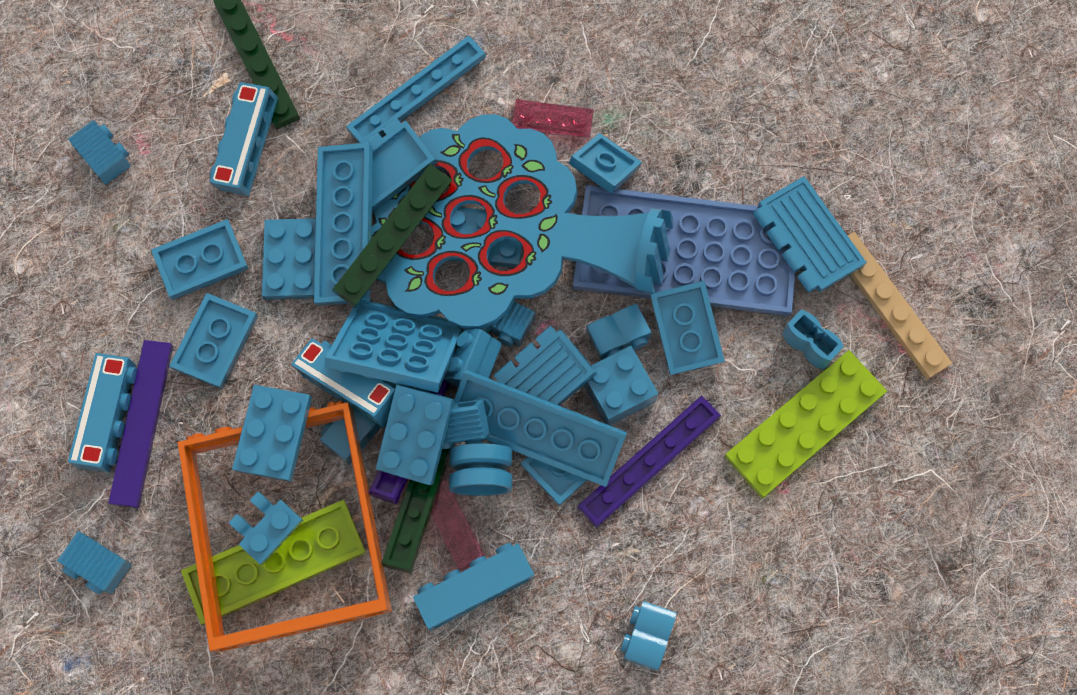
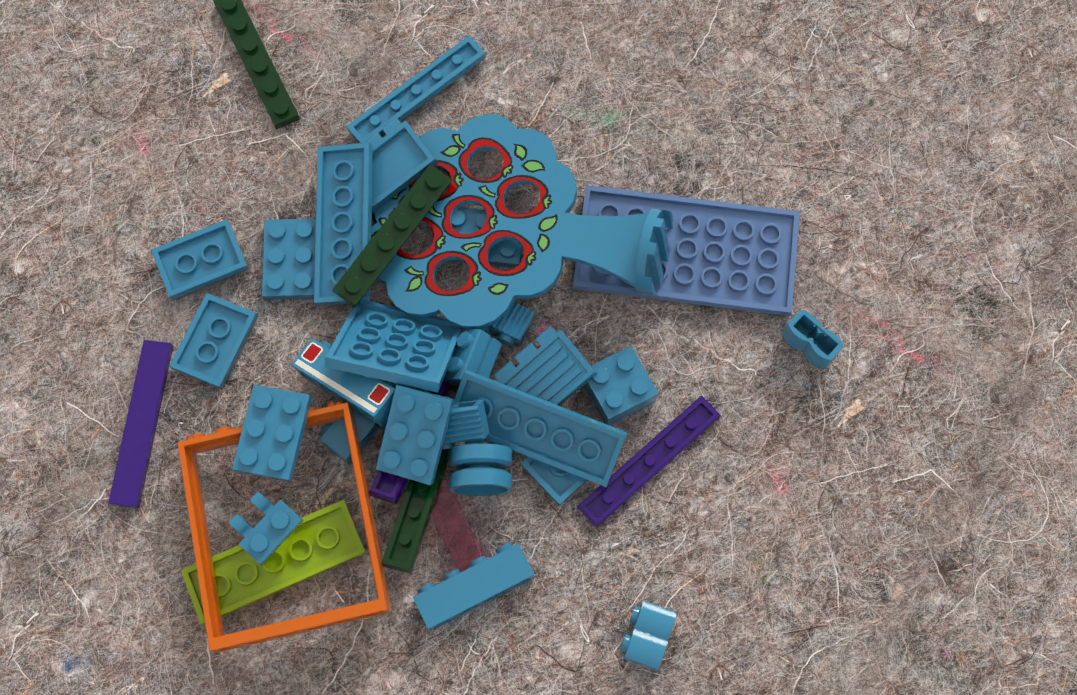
dark azure brick [57,531,132,595] -> none
dark azure brick [67,120,131,185] -> none
dark azure brick [68,353,137,473] -> none
dark azure brick [210,82,278,196] -> none
clear pink plate [512,99,594,137] -> none
dark azure plate [568,133,642,194] -> none
dark azure brick [587,304,651,360] -> none
dark azure plate [650,281,725,375] -> none
lime plate [724,350,887,499] -> none
dark azure hinge [753,176,867,293] -> none
tan plate [847,232,952,380] -> none

